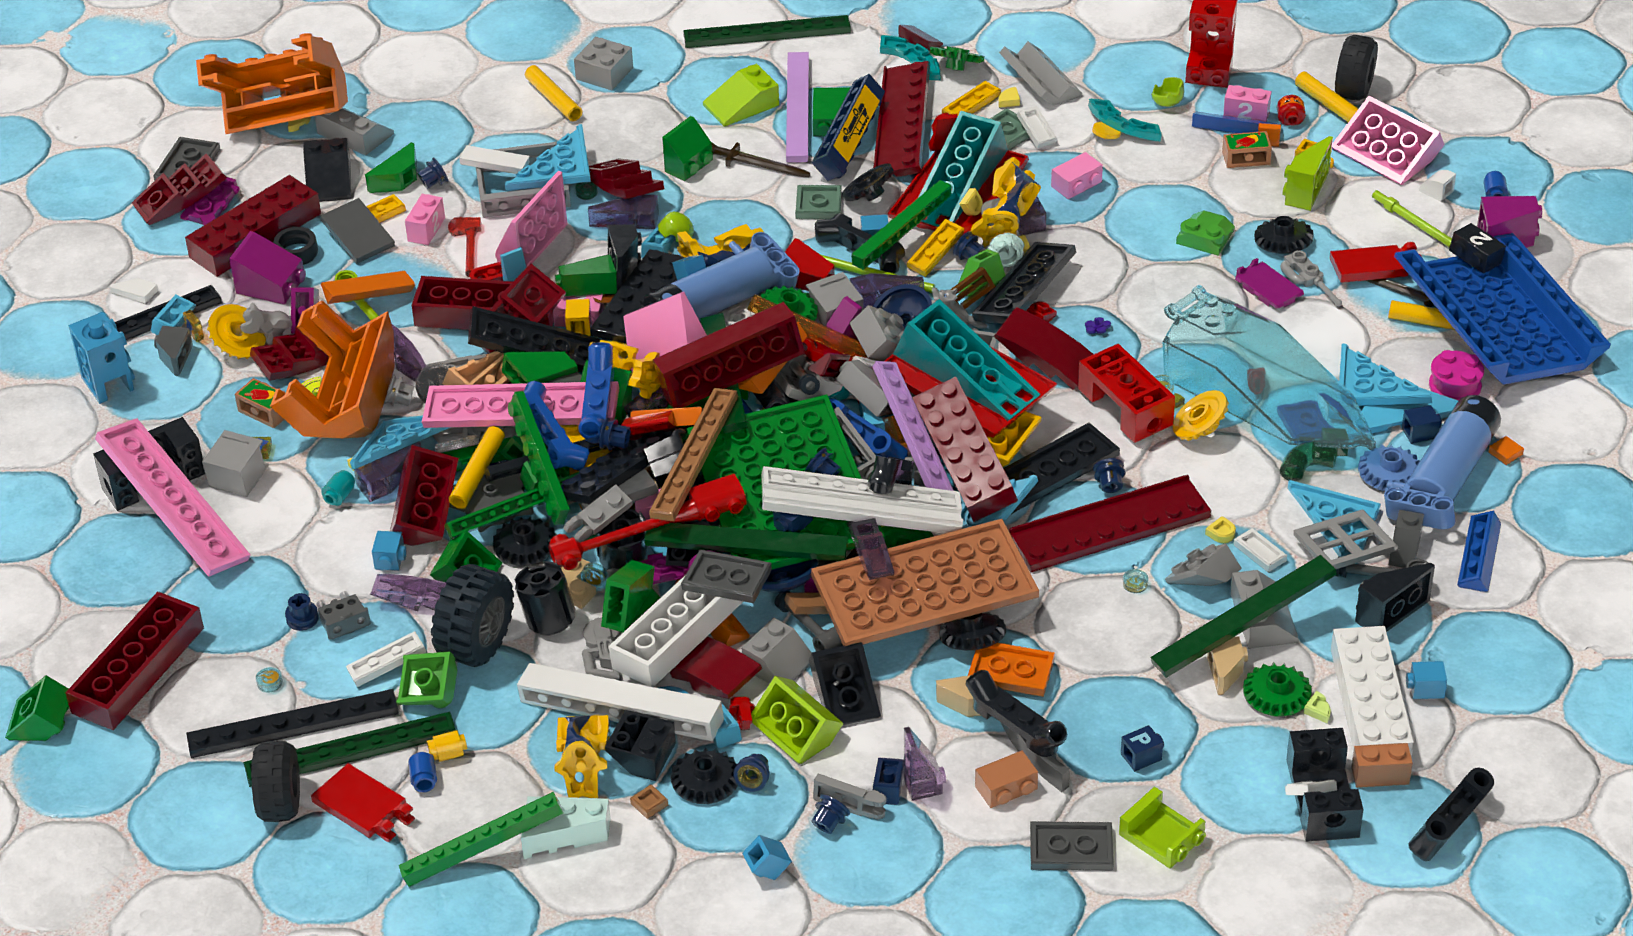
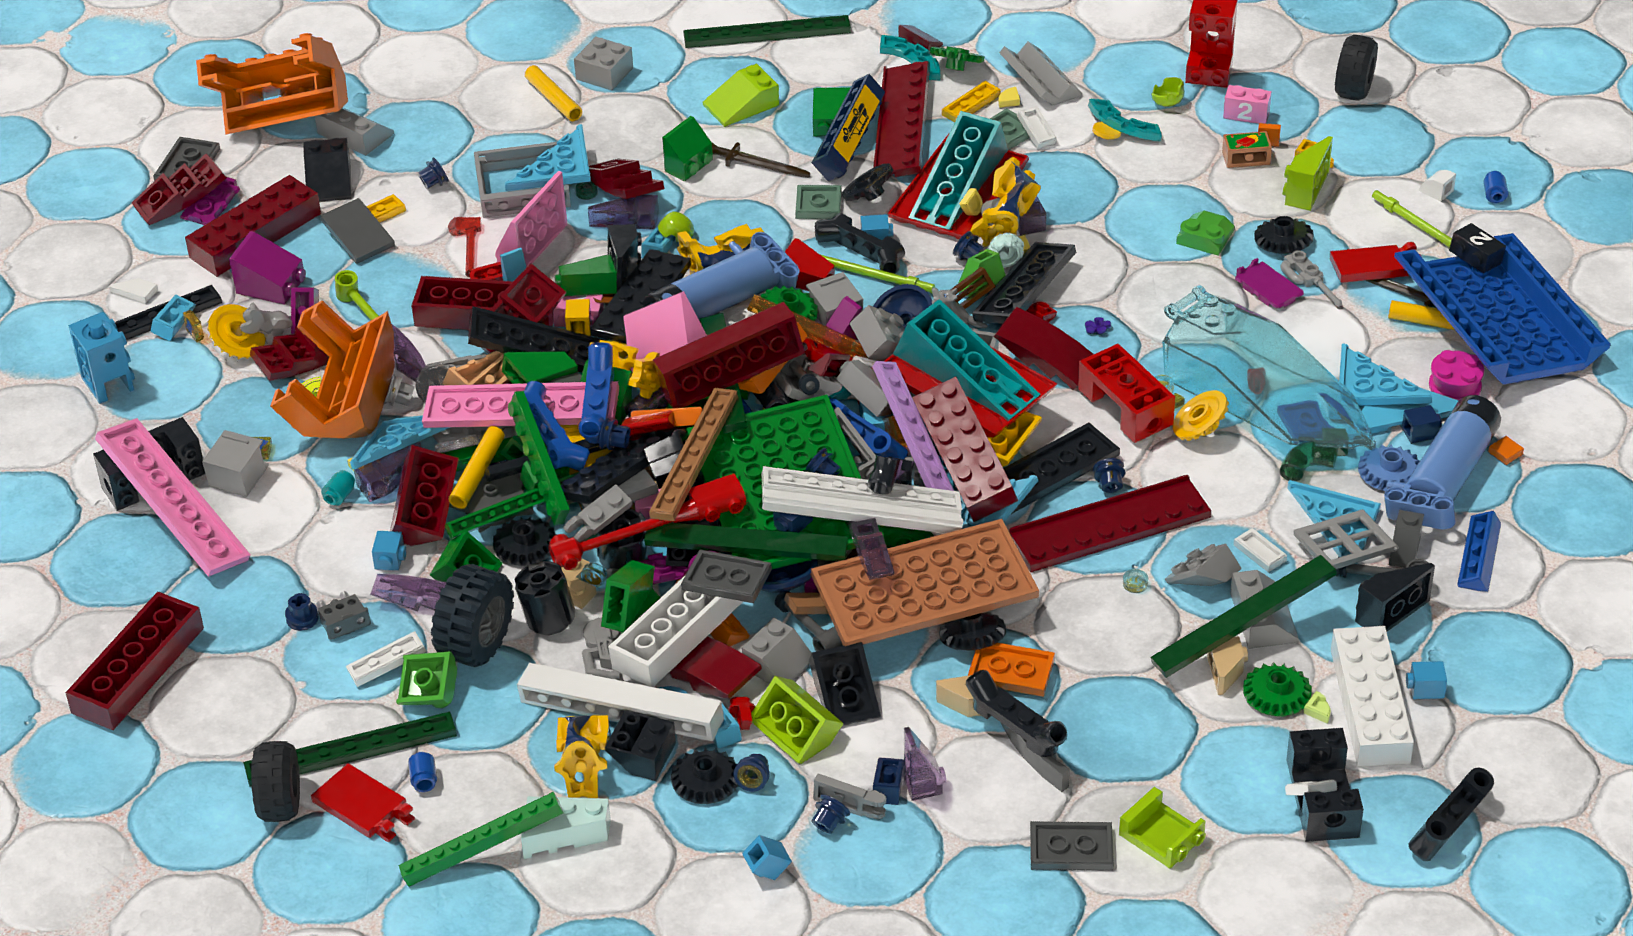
green slope [5,675,69,741] -> none
dark grey slope [154,326,193,376] -> none
black plate [186,689,399,758] -> none
nougat brick [235,378,286,428] -> none
clear light blue tile [256,667,283,692] -> none
black tyre [273,227,318,265] -> none
light yellow tile [288,117,311,132] -> none
orange slope [321,271,415,304] -> none
green slope [365,142,417,193] -> none
bright pink brick [405,194,445,245] -> none
yellow brick [427,730,467,762] -> none
white tile [459,145,530,174] -> none
medium nougat tile [630,785,668,819] -> none
dark azure brick [672,255,706,281] -> none
lavender tile [786,52,809,162] -> none
clear purple slope [850,273,924,310] -> none
green piece [851,180,951,270] -> none
yellow tile [907,219,964,277] -> none
red slope [928,113,958,151] -> none
nougat brick [975,750,1038,808] -> none
bright pink brick [1051,152,1103,199] -> none
dark blue brick [1121,725,1164,772] -> none
blue slope [1192,111,1282,133] -> none
light yellow tile [1205,516,1236,543] -> none
red head [1276,95,1306,126] -> none
yellow piece [1295,71,1358,122] -> none
bright pink slope [1332,96,1445,185] -> none
nougat brick [1351,743,1413,788] -> none
magenta slope [1477,196,1542,248] -> none

